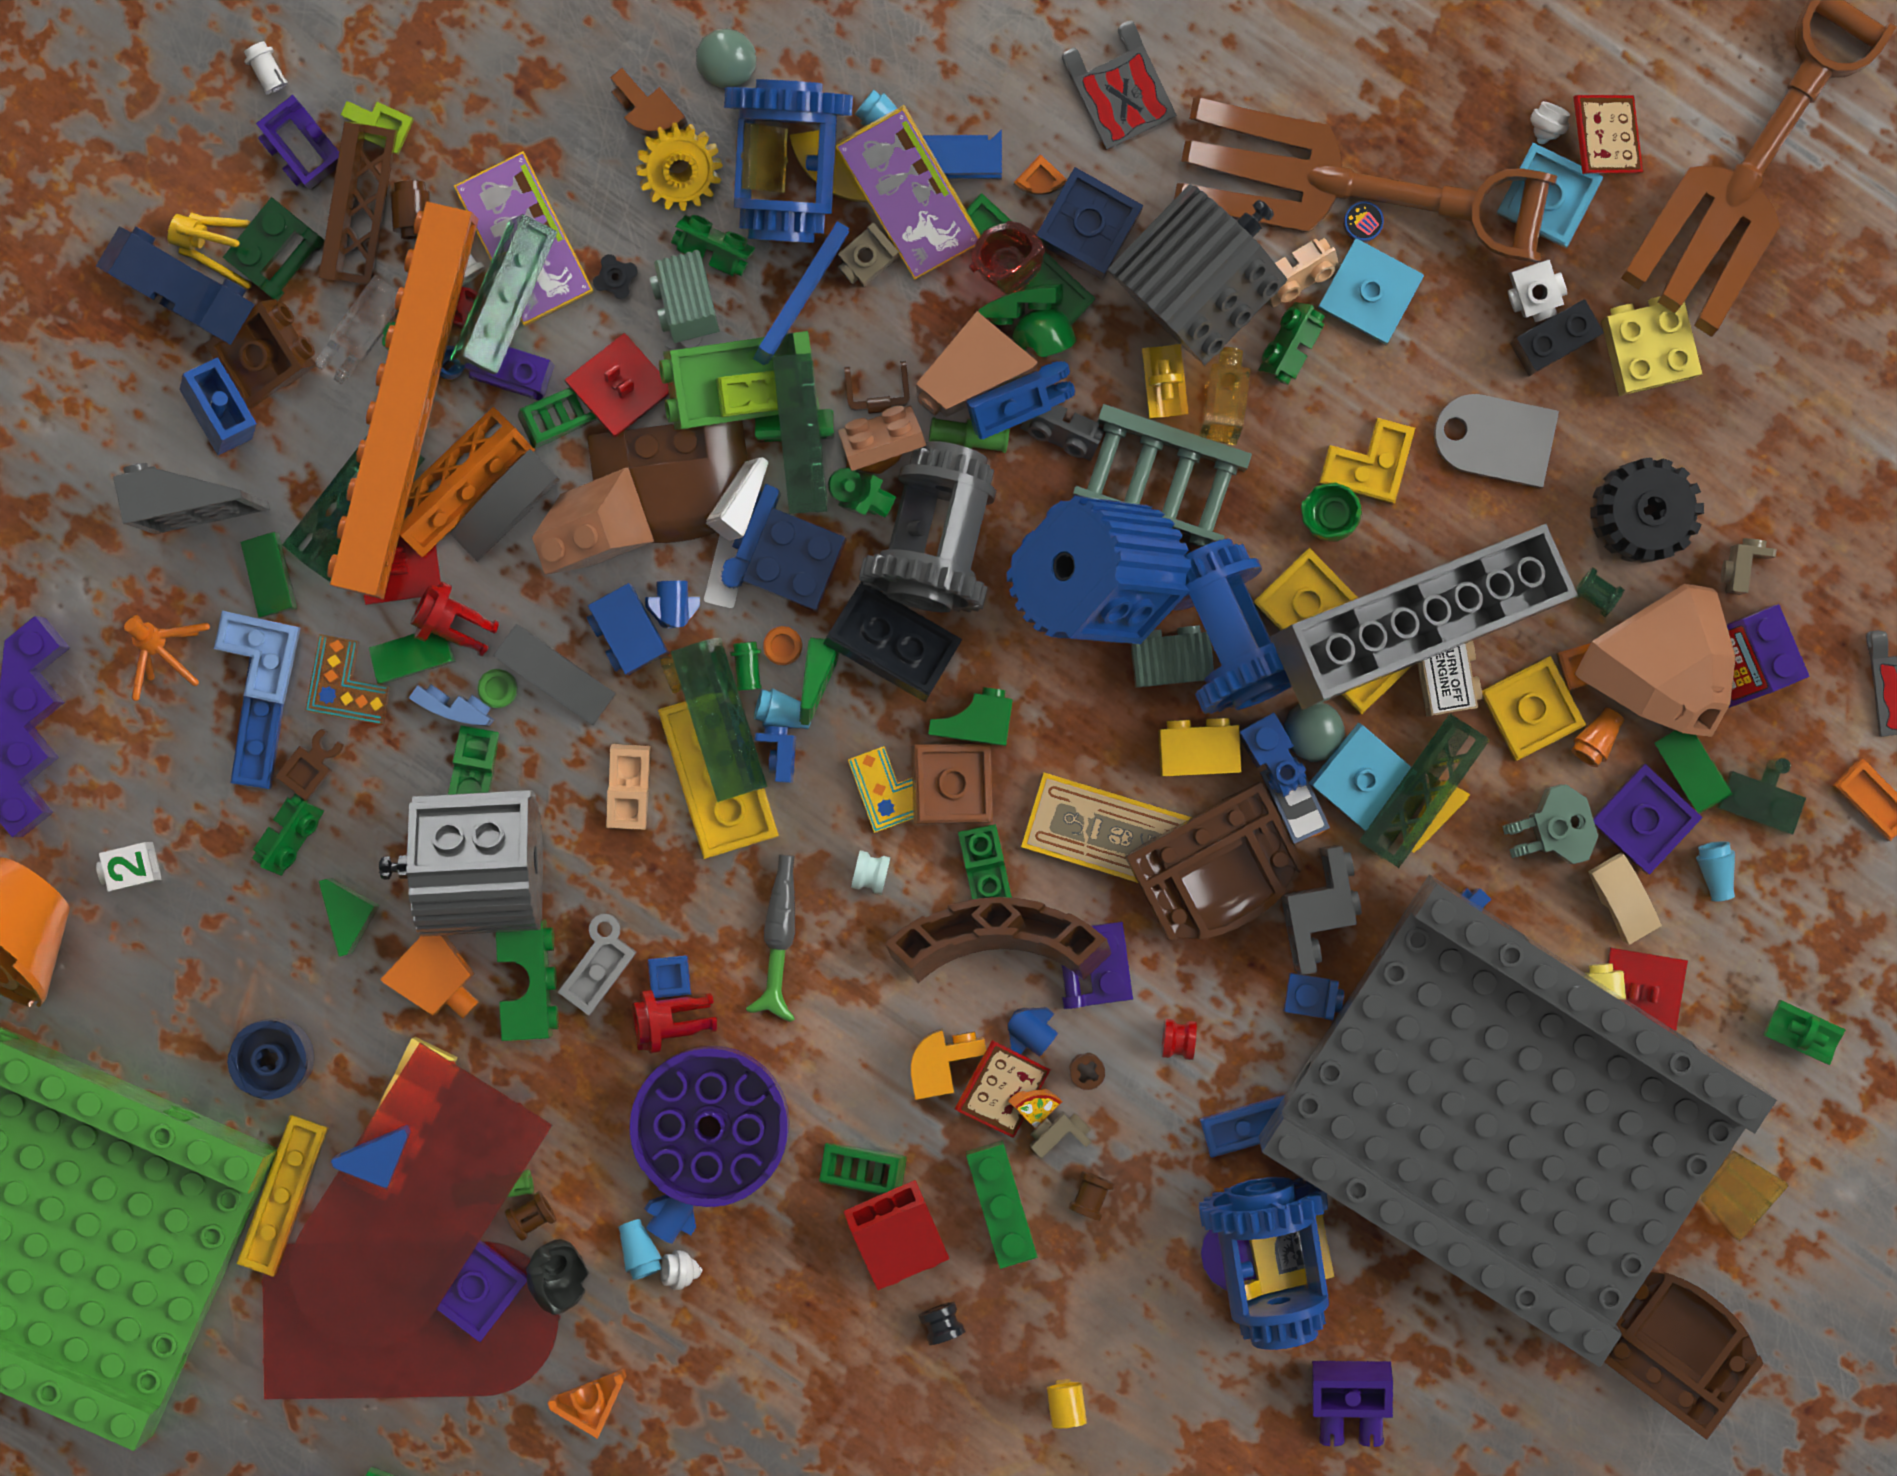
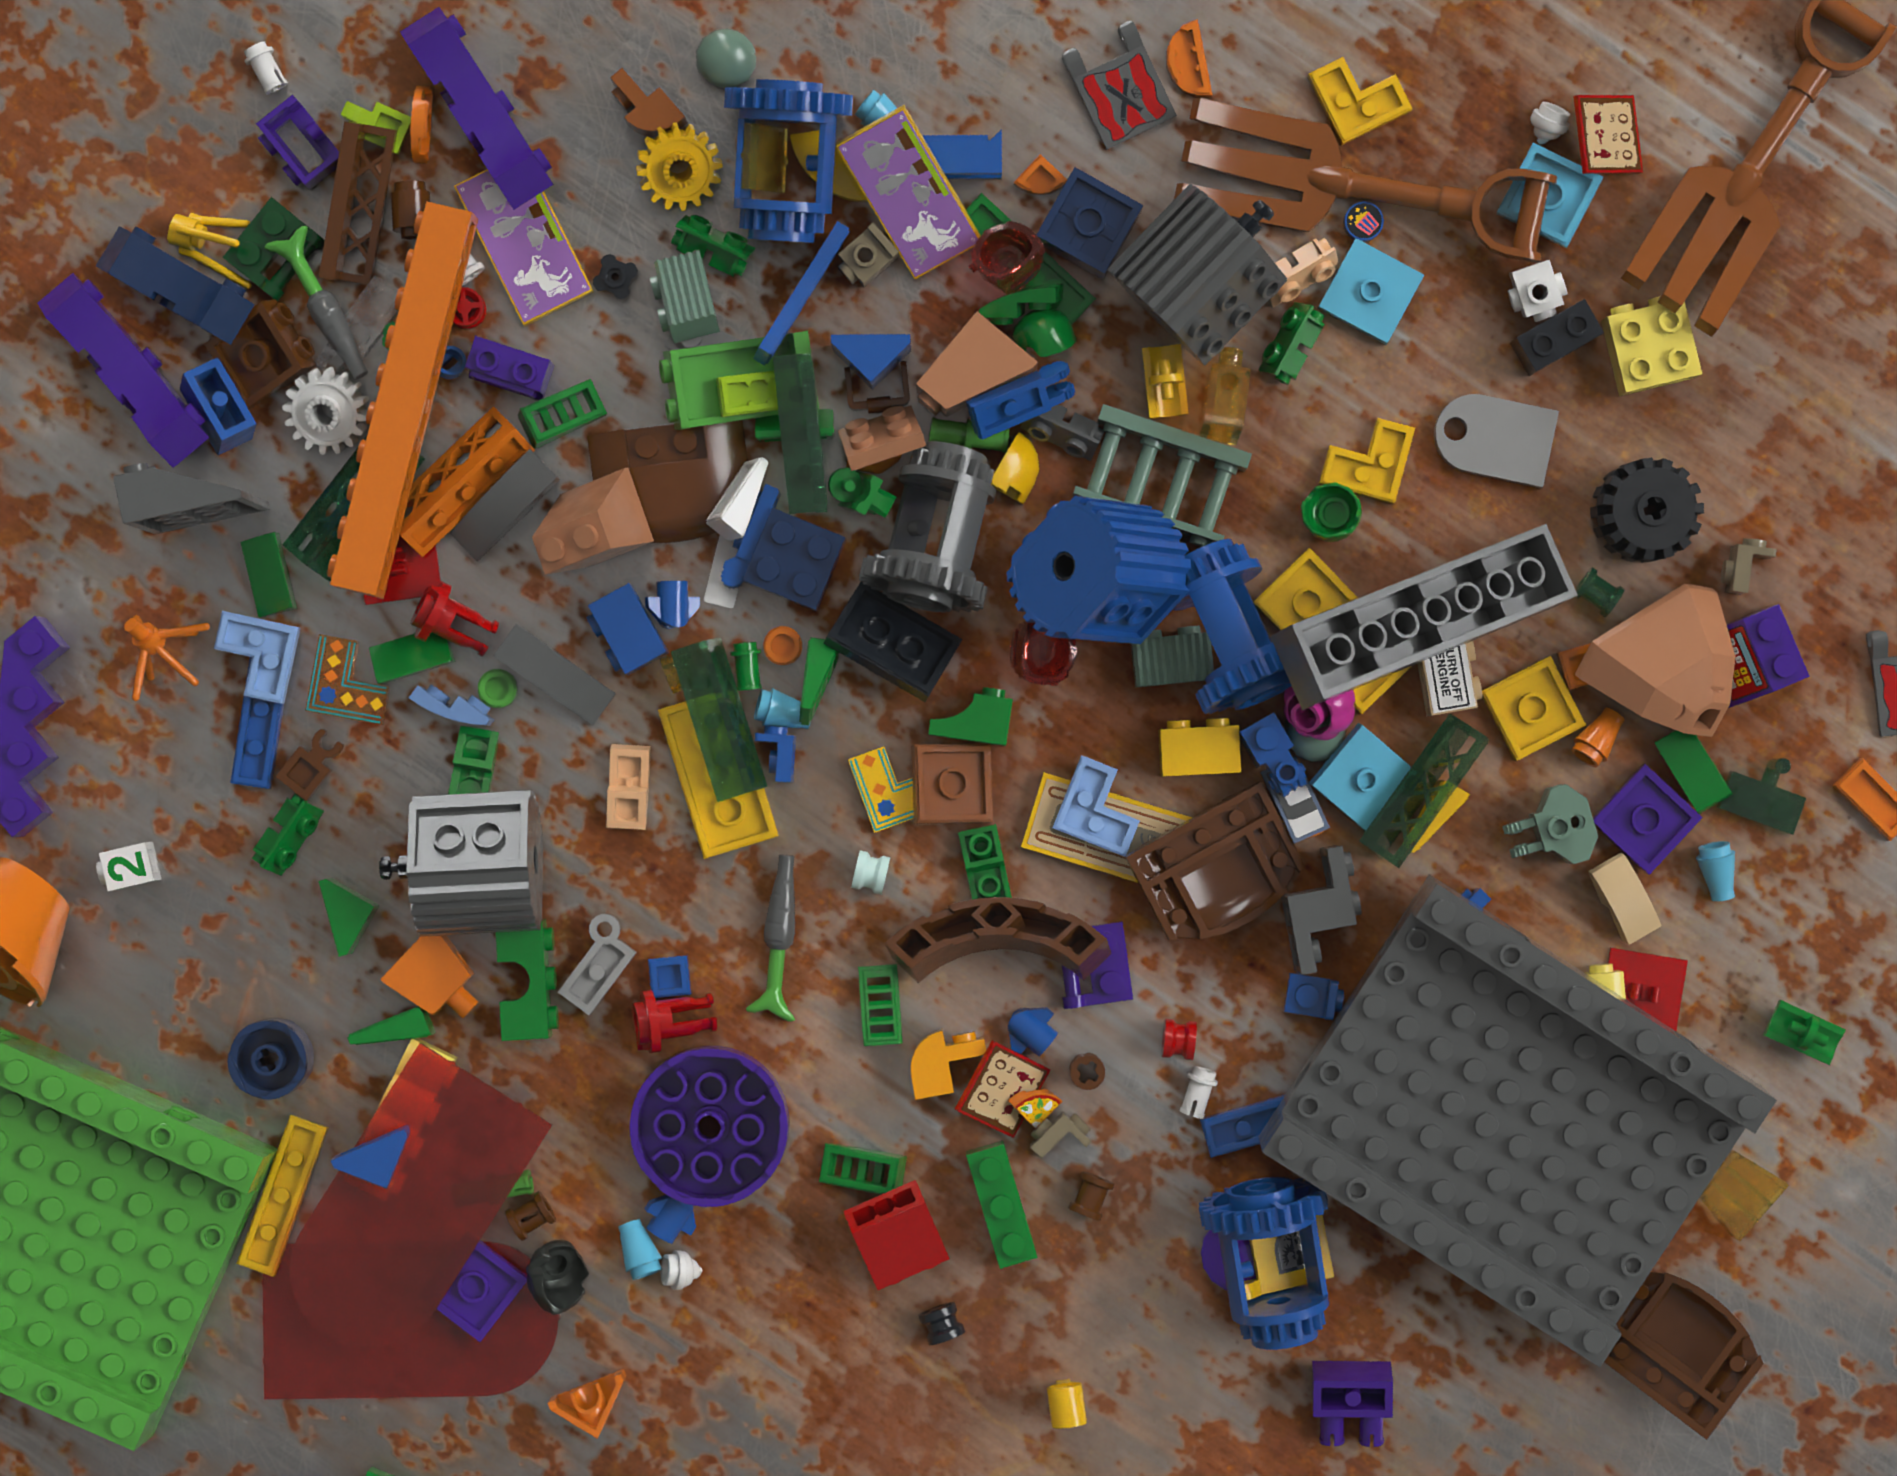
clear green fence [449,214,558,374] -> none
red piece [564,333,669,438] -> none
none -> dark purple brick [37,273,209,468]
none -> dark grey piece [265,226,368,380]
none -> white gear [282,367,369,455]
none -> green slope [347,1006,436,1045]
none -> dark purple brick [400,7,554,210]
none -> orange tile [410,85,434,164]
none -> blue slope [831,334,911,390]
none -> green slope [858,964,903,1046]
none -> yellow brick [991,432,1039,504]
none -> clear red helmet [1010,621,1078,686]
none -> light blue tile [1052,755,1140,857]
none -> orange tile [1166,19,1213,98]
none -> white pin [1179,1066,1218,1119]
none -> dark pink plant [1283,686,1355,741]
none -> yellow tile [1307,57,1413,145]

